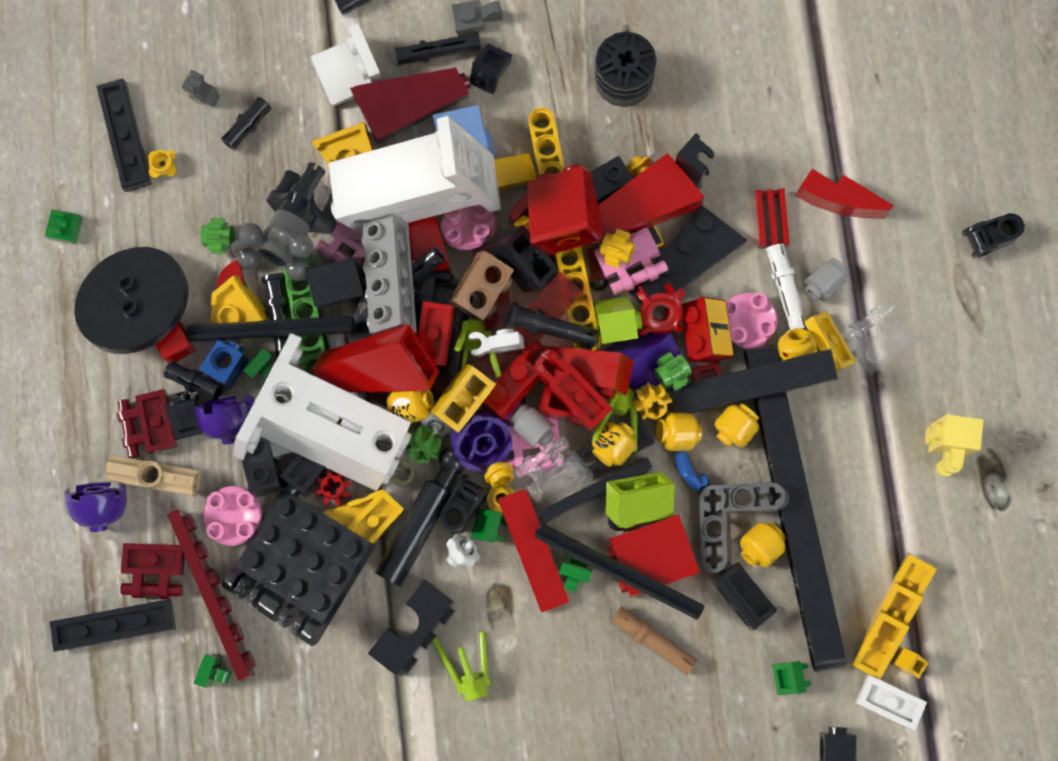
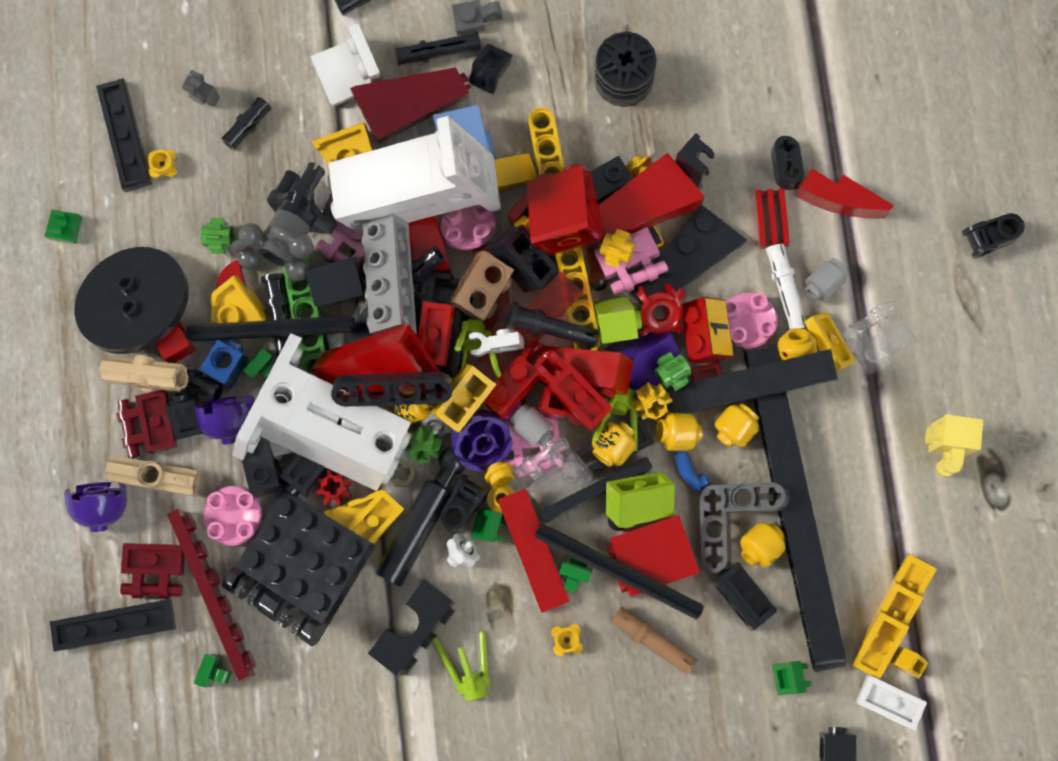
none -> tan piece [99,355,189,392]
none -> black beam [331,372,453,407]
none -> yellow plate [551,624,583,656]
none -> black beam [771,136,804,190]

